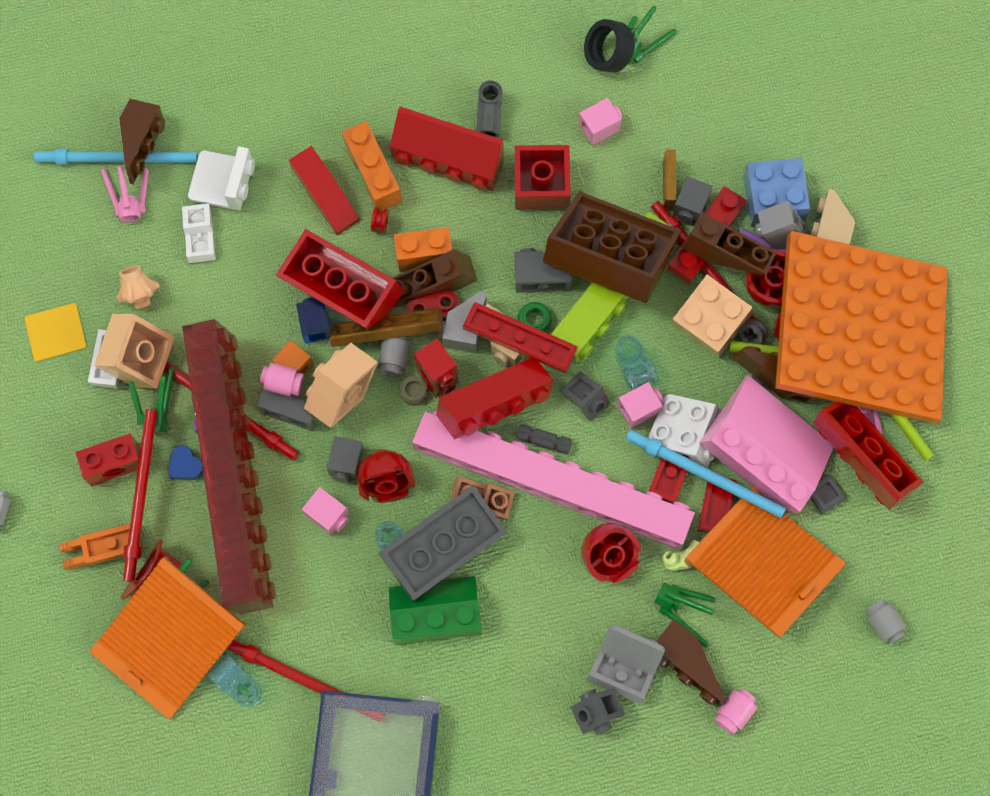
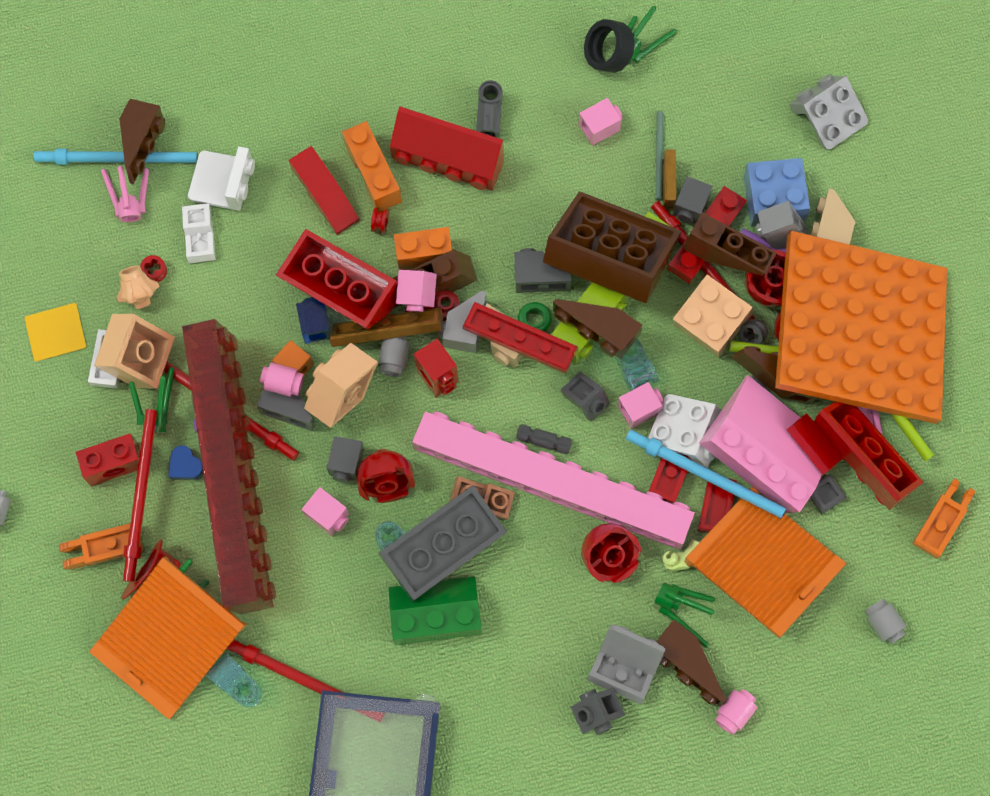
olive tile [400,376,428,406] -> none
red brick [436,359,553,440] -> none
red brick [515,145,571,209] -> none
none -> red bush [140,255,167,282]
none -> bright pink brick [396,270,437,312]
none -> reddish brown slope [553,299,642,359]
none -> sand green axle [655,111,663,201]
none -> red tile [786,413,843,474]
none -> light grey bracket [789,74,868,149]
none -> orange hinge [912,478,975,559]

